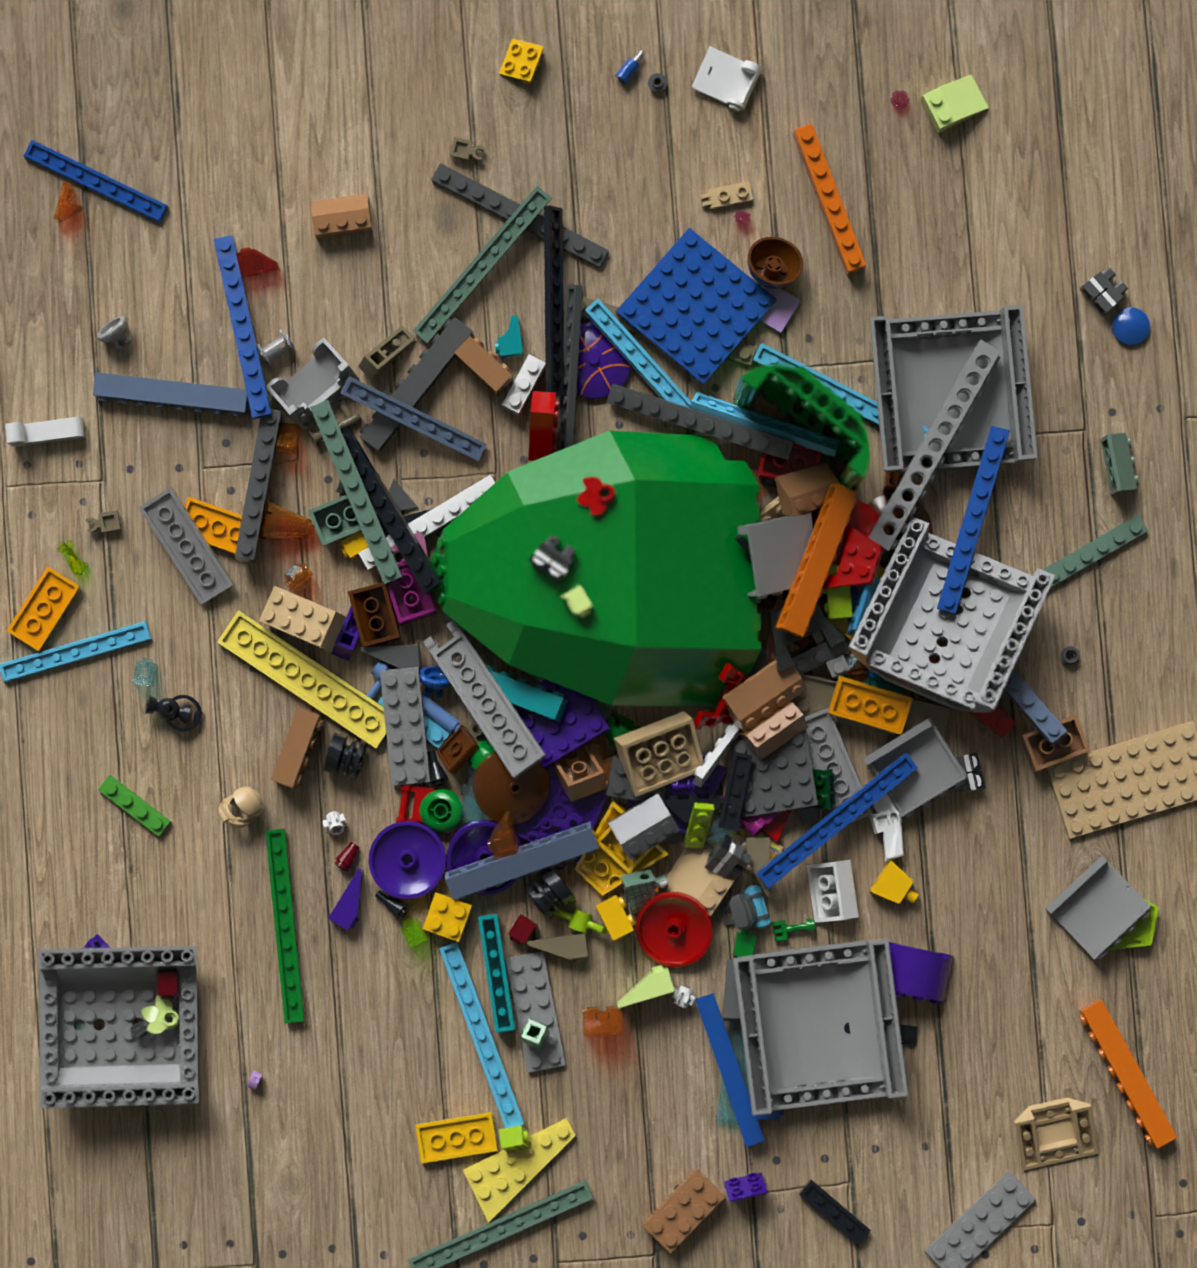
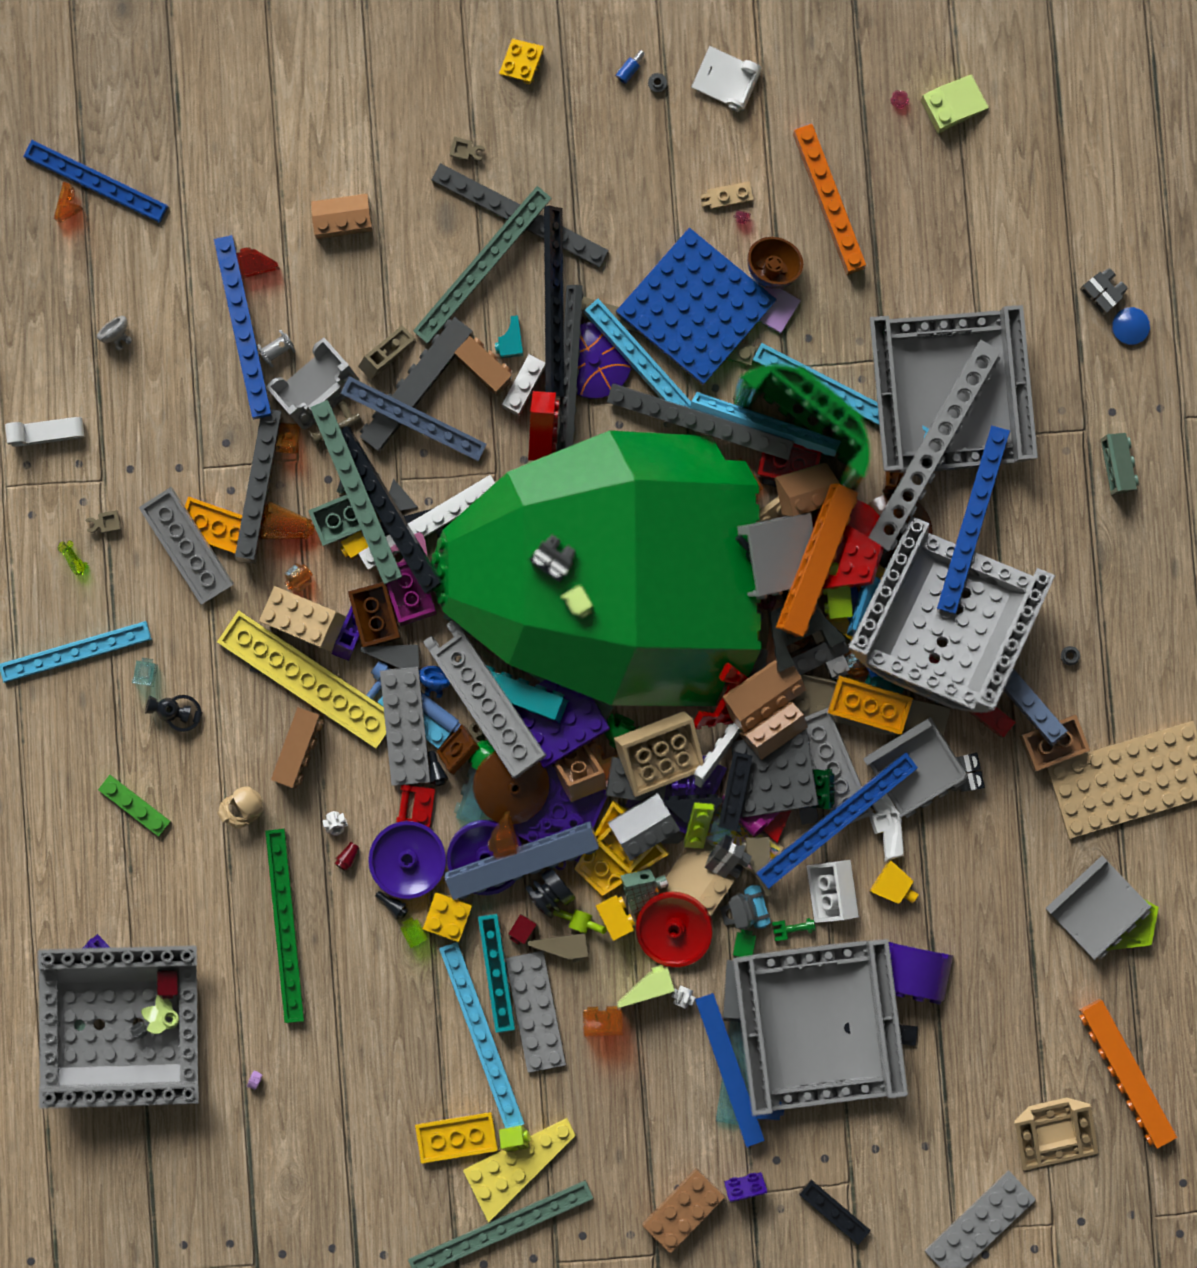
light orange plate [7,566,81,652] -> none
sand blue brick [93,372,249,417] -> none
black wheel [324,733,367,780] -> none
dark purple slope [328,869,363,931] -> none
green hat [419,789,462,833] -> none
green brick [521,1019,550,1050] -> none
red plate [577,476,616,515] -> none
sand green plate [1033,514,1148,587] -> none

